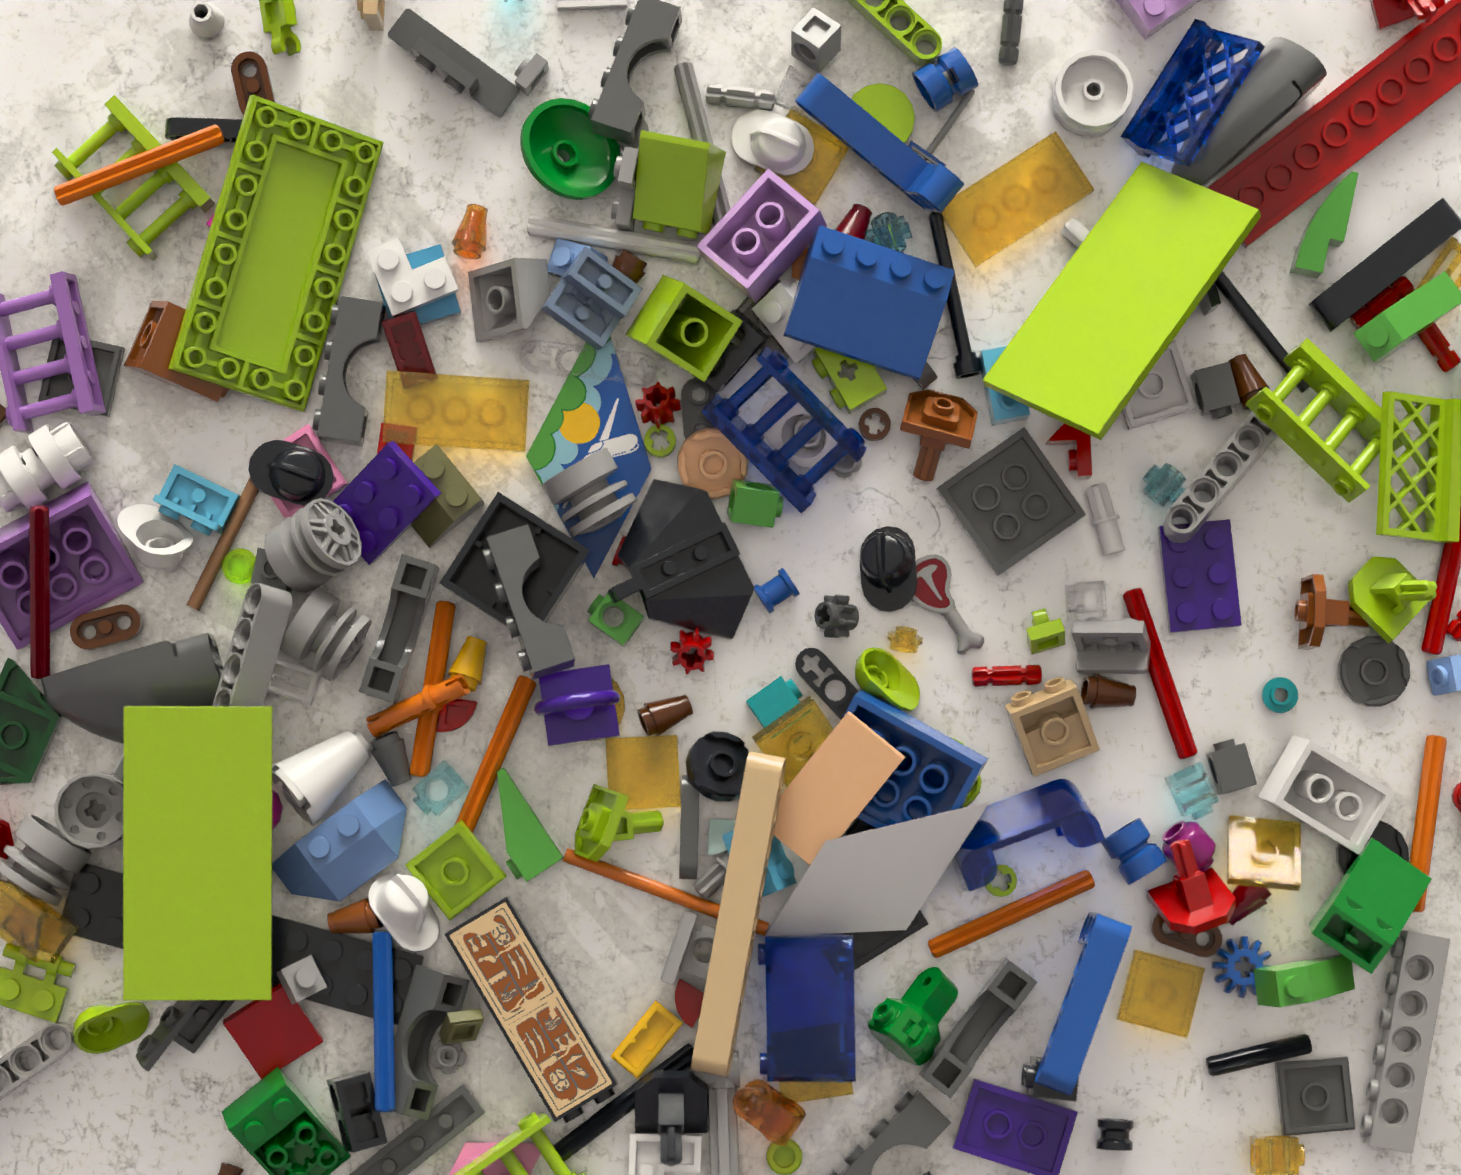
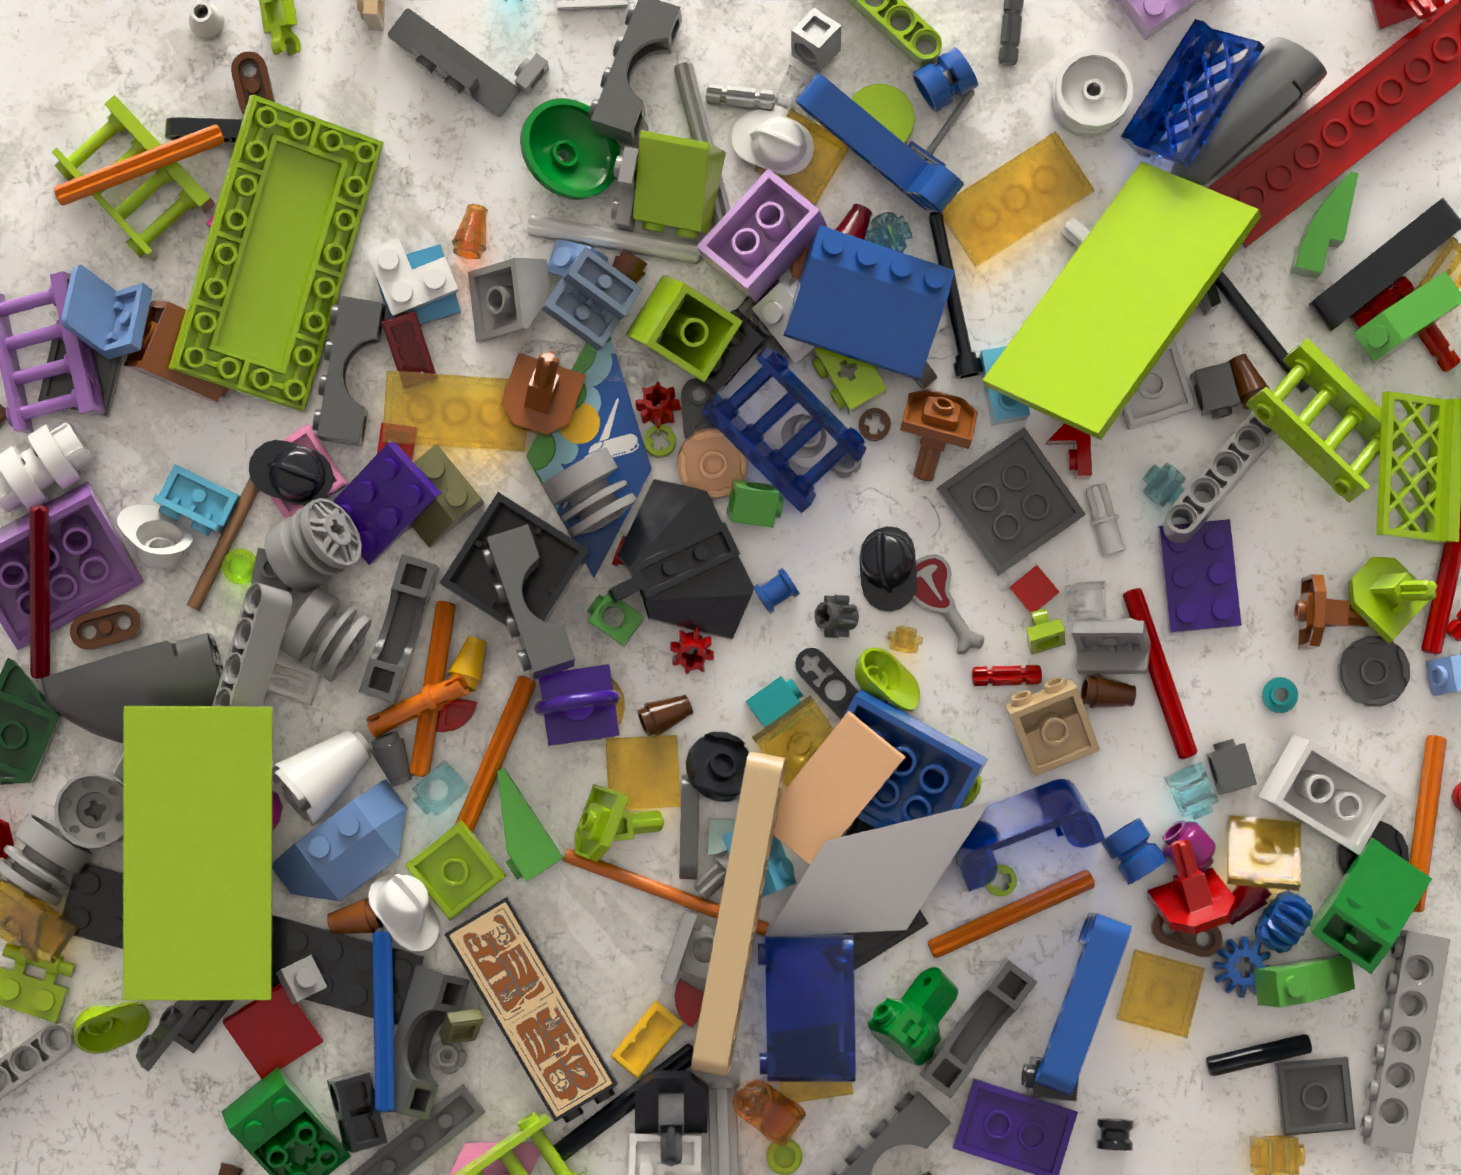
none -> medium blue bracket [61,265,152,360]
none -> dark orange piece [501,351,586,437]
none -> red tile [1009,565,1059,615]
none -> blue gear [1255,890,1313,954]

